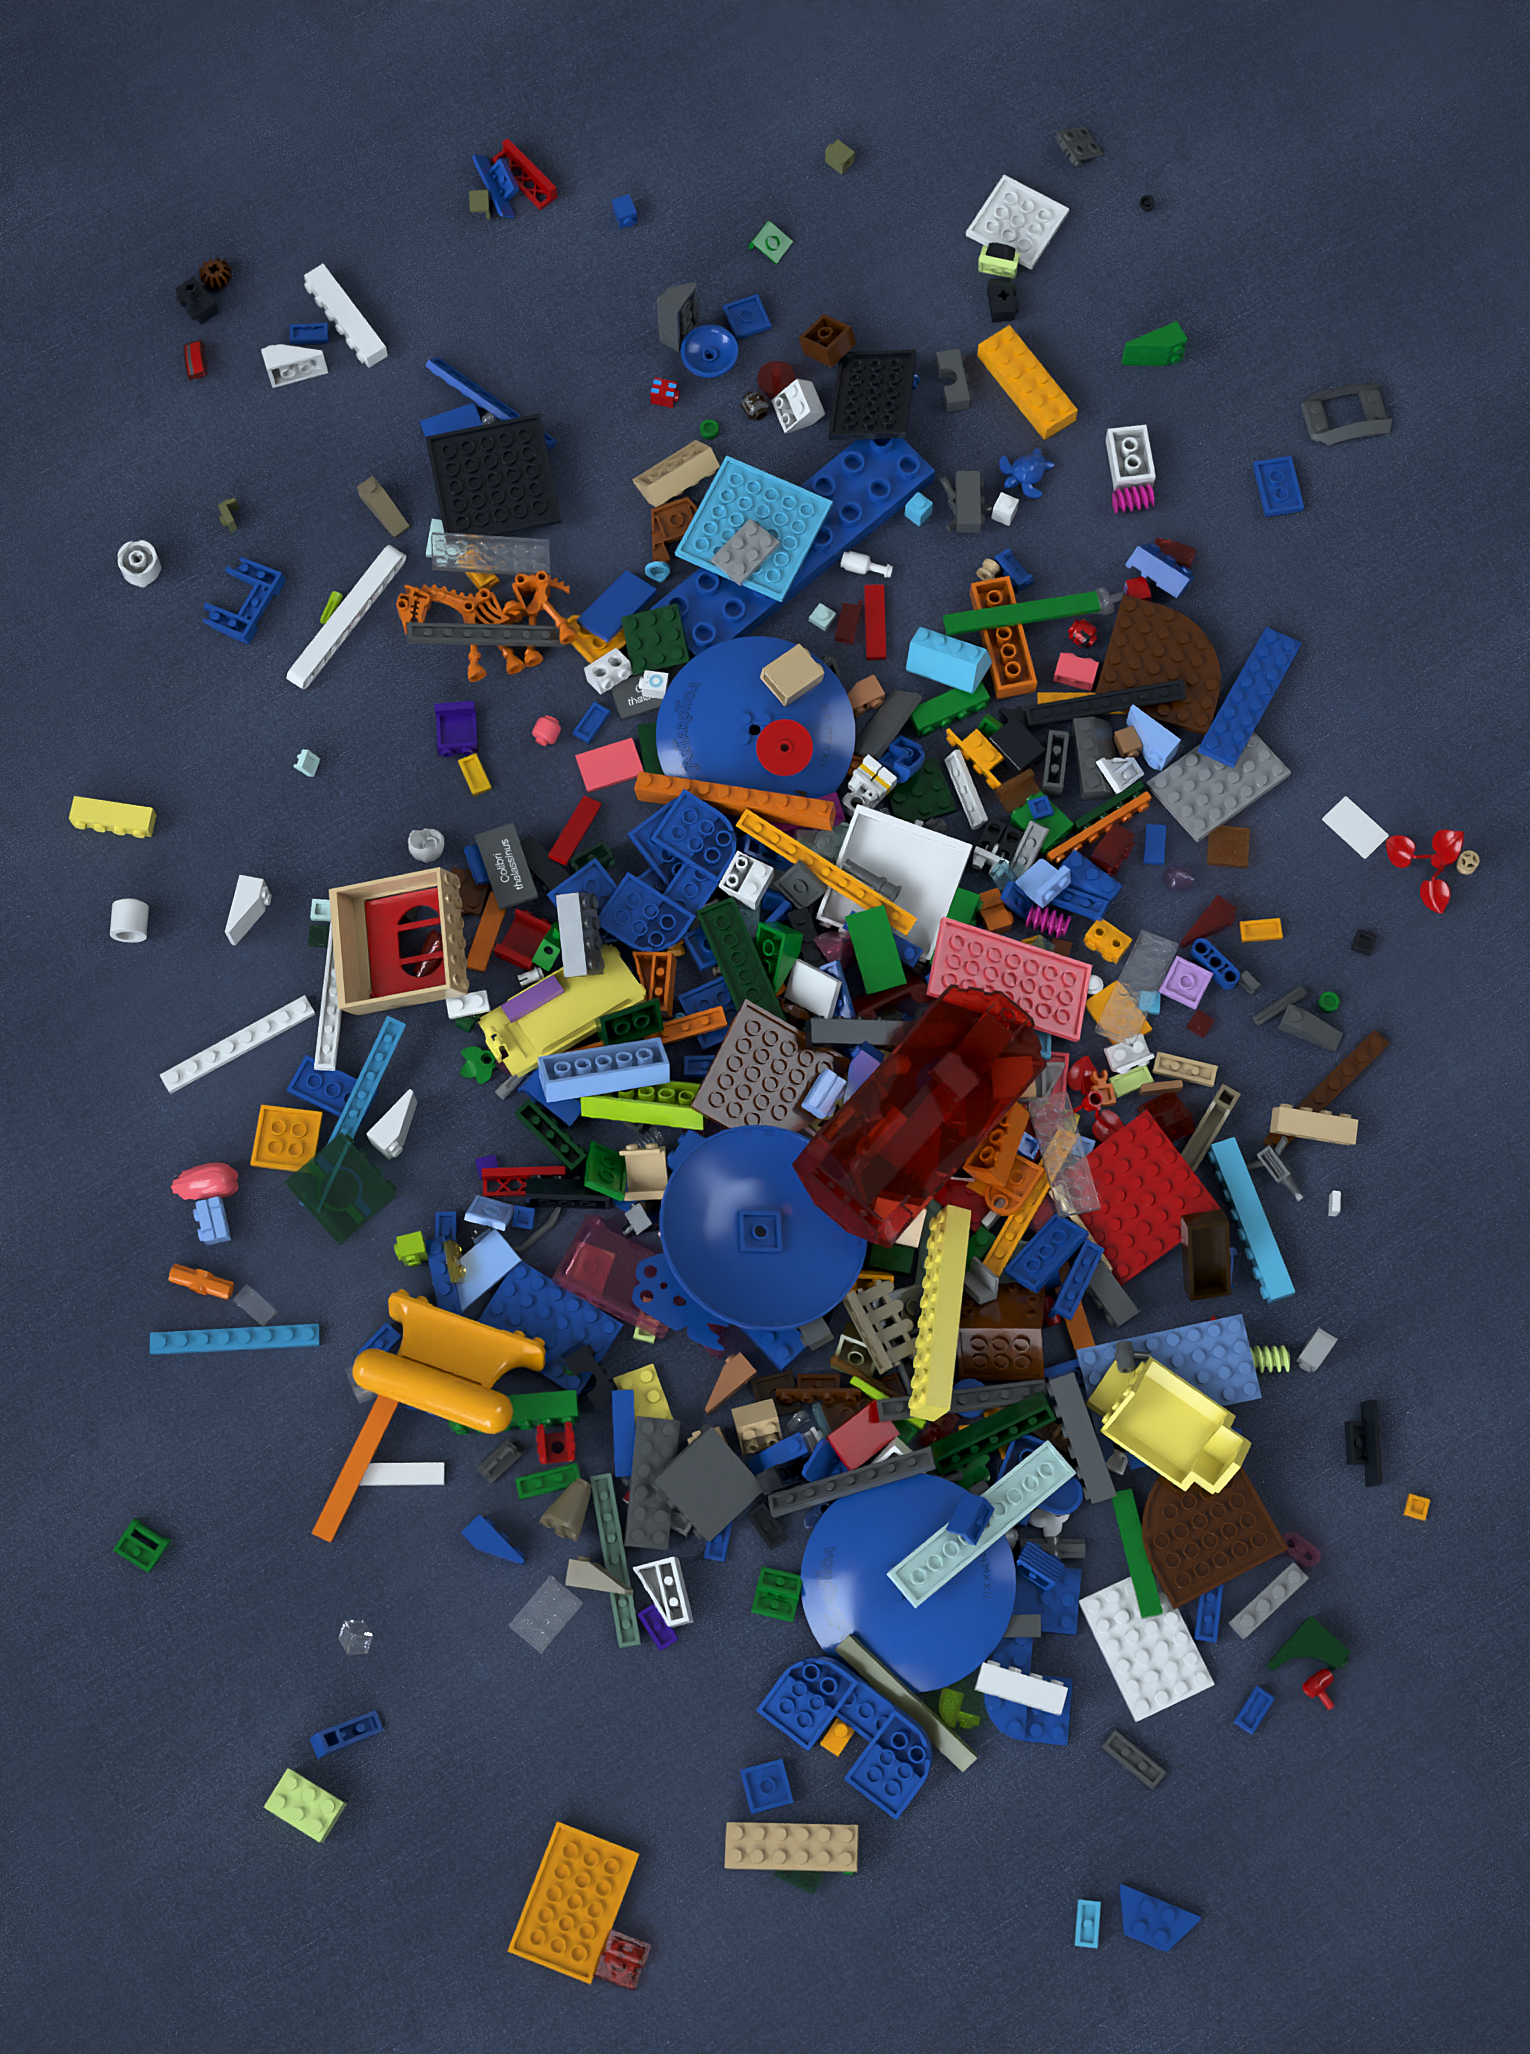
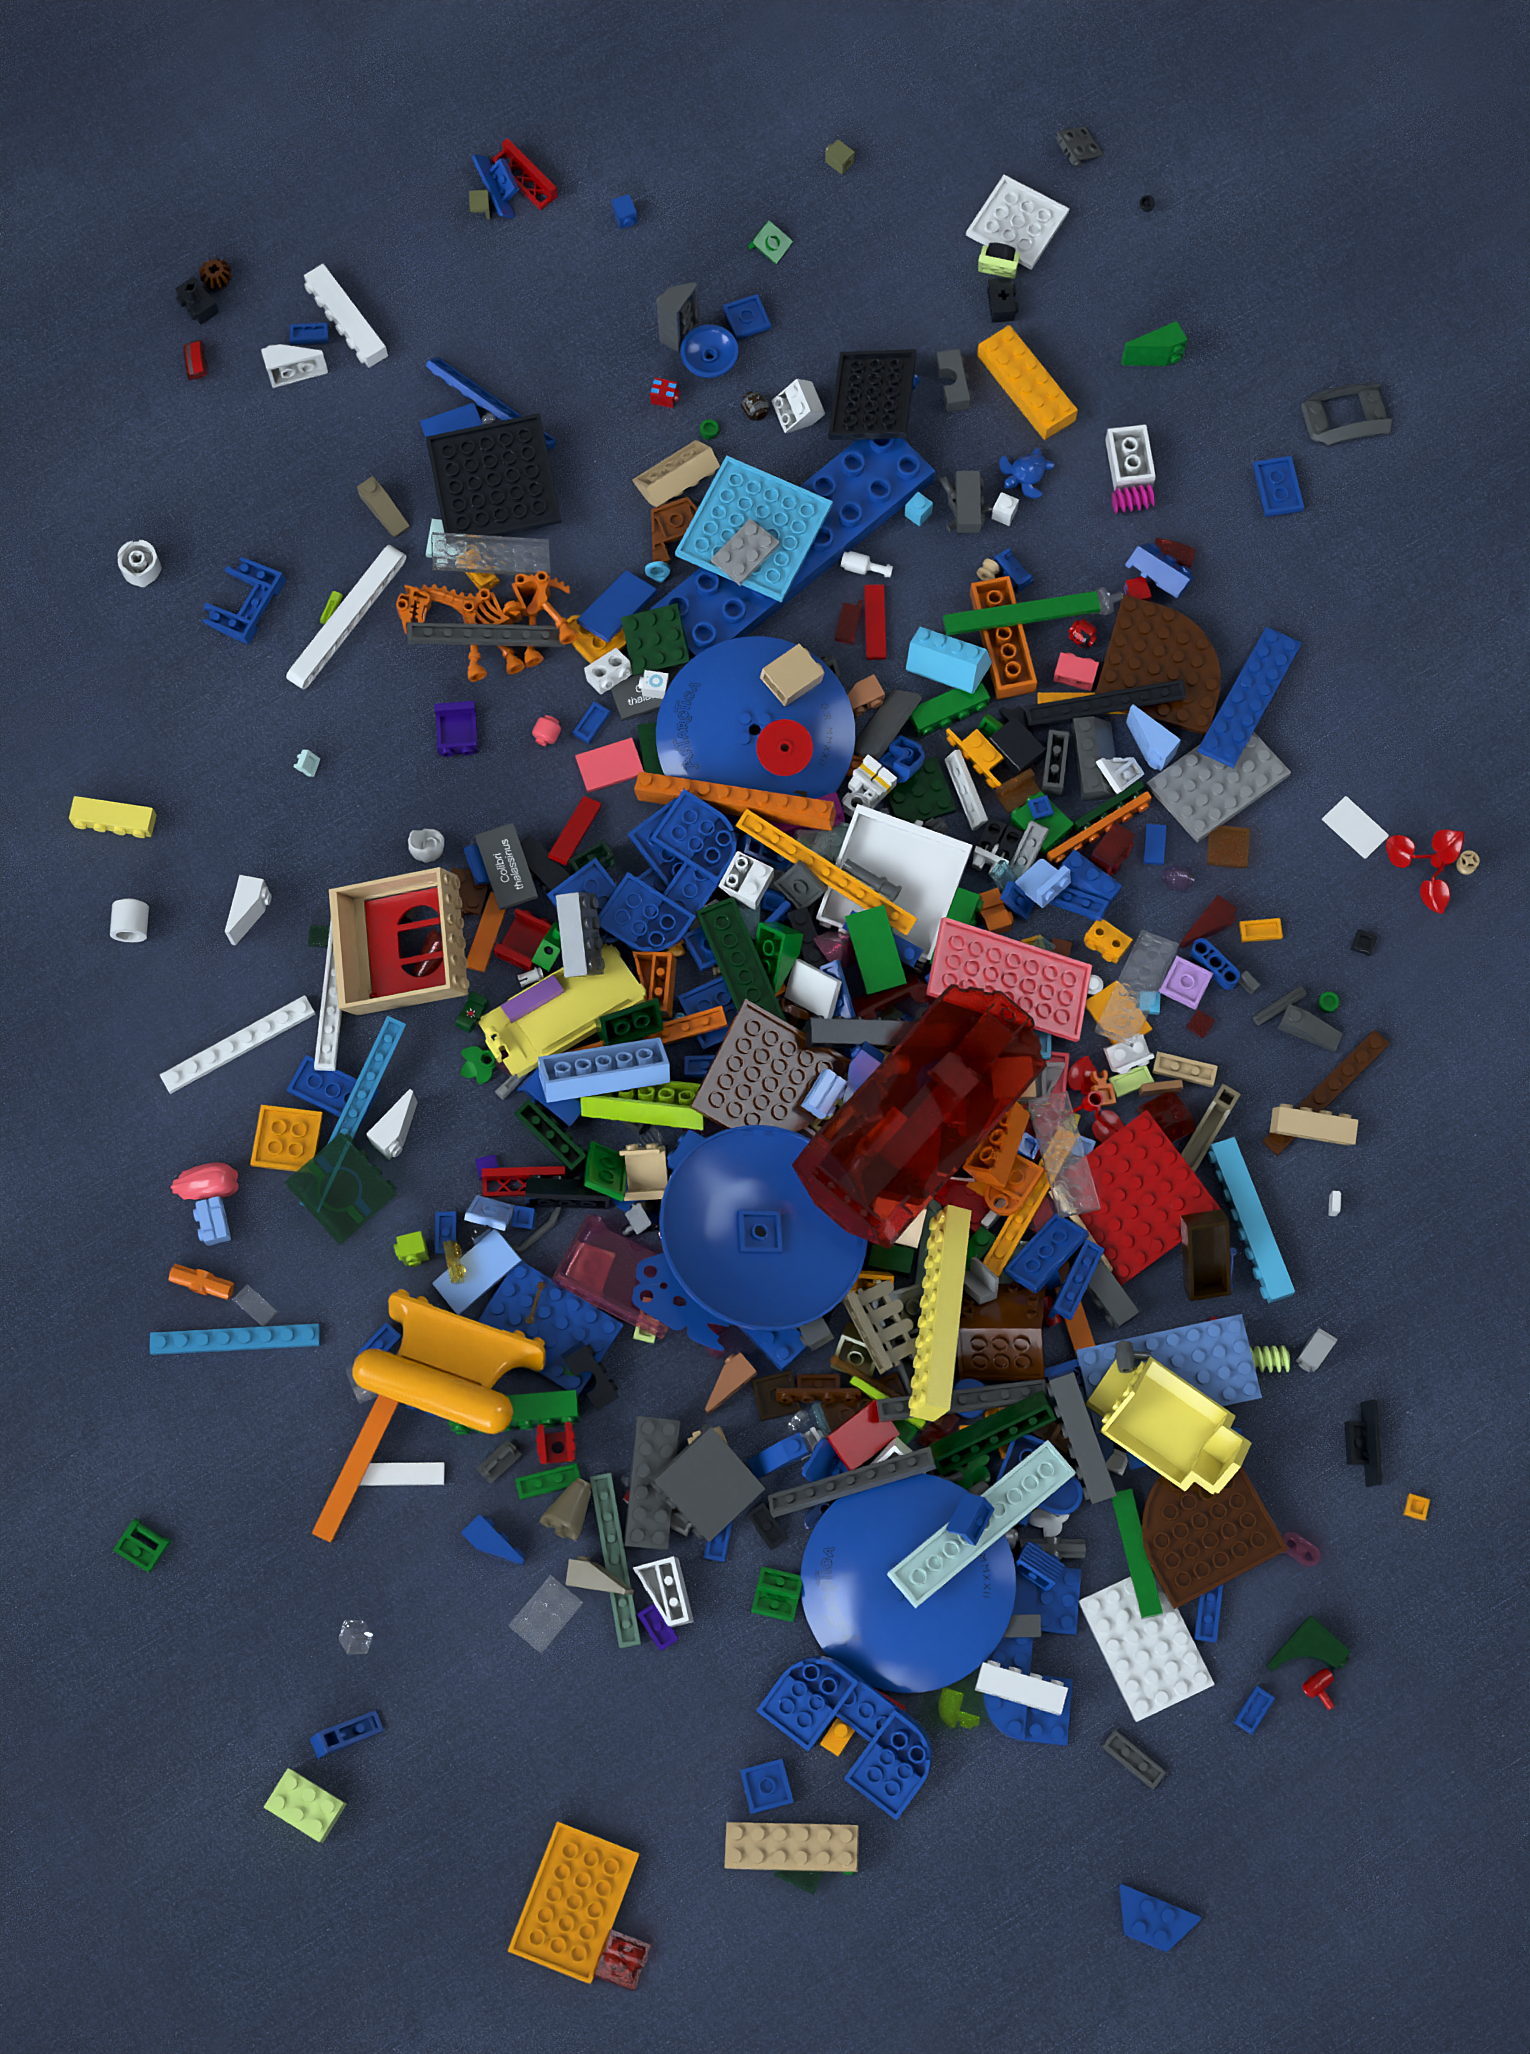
olive bracket [218,497,239,533] -> none
light aqua tile [310,899,331,922] -> none
blue plate [425,1236,463,1316] -> none
white plate [446,990,490,1019] -> none
yellow tile [458,753,492,797] -> none
blue tile [611,1389,635,1477] -> none
light yellow plate [613,1364,673,1429] -> none
tan slope [731,1399,783,1455] -> none
black brick [756,1459,806,1496] -> none
clear red tile [757,361,796,398] -> none
reddish brown brick [799,314,856,368] -> none
light aqua plate [809,603,836,631] -> none
olive tile [835,1633,979,1772] -> none
dark pink piece [1026,905,1071,939] -> none
medium azure plate [1074,1900,1101,1948] -> none
medium nougat brick [1113,725,1143,759] -> none
light grey brick [1228,1562,1309,1639] -> none
dark grey piece [1245,1135,1304,1201] -> none
none -> clear orange hinge [526,1282,545,1324]

